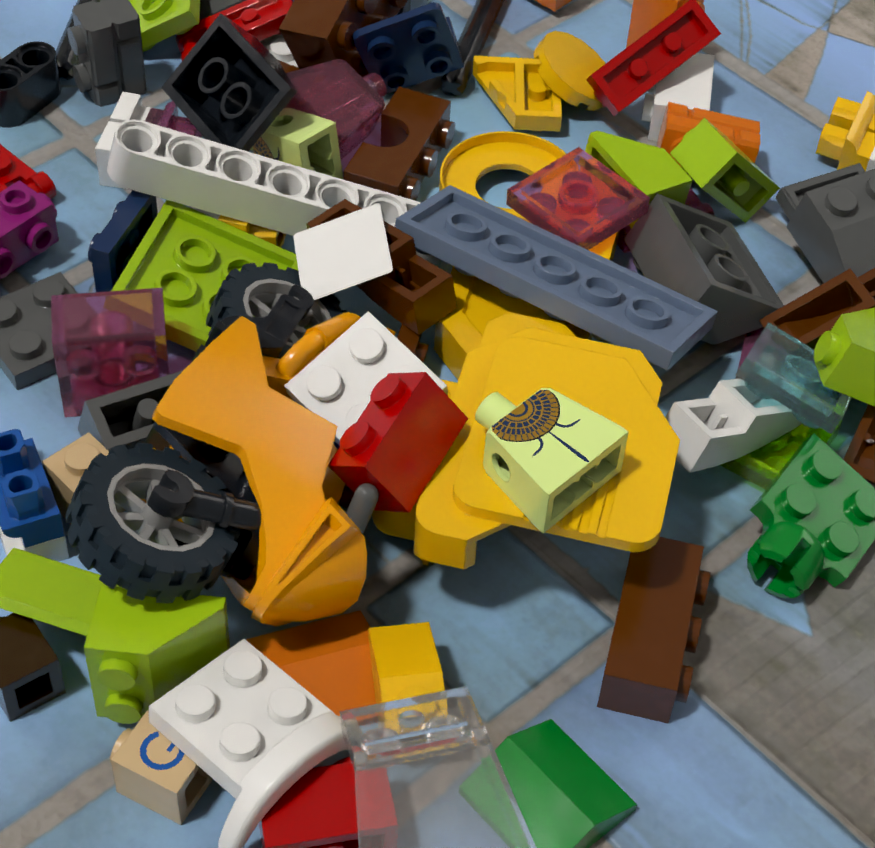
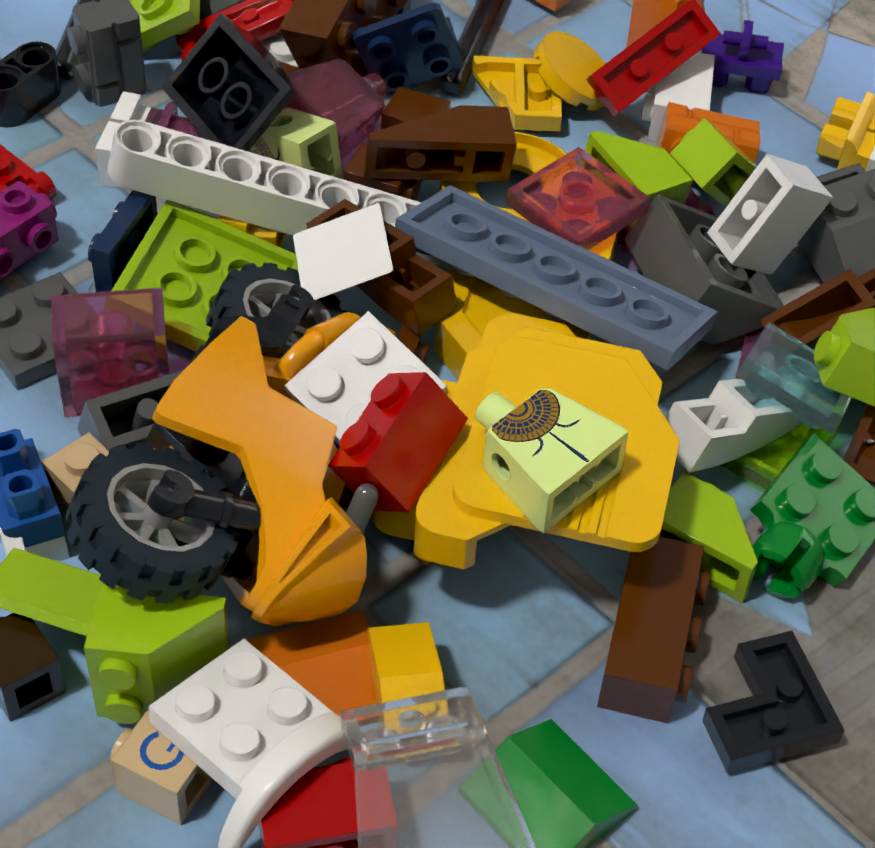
none -> reddish brown slope [363,105,517,182]
none -> lime slope [660,472,758,603]
none -> dark purple hips [701,20,784,94]
none -> black plate [702,630,845,773]
none -> white brick [707,154,833,275]

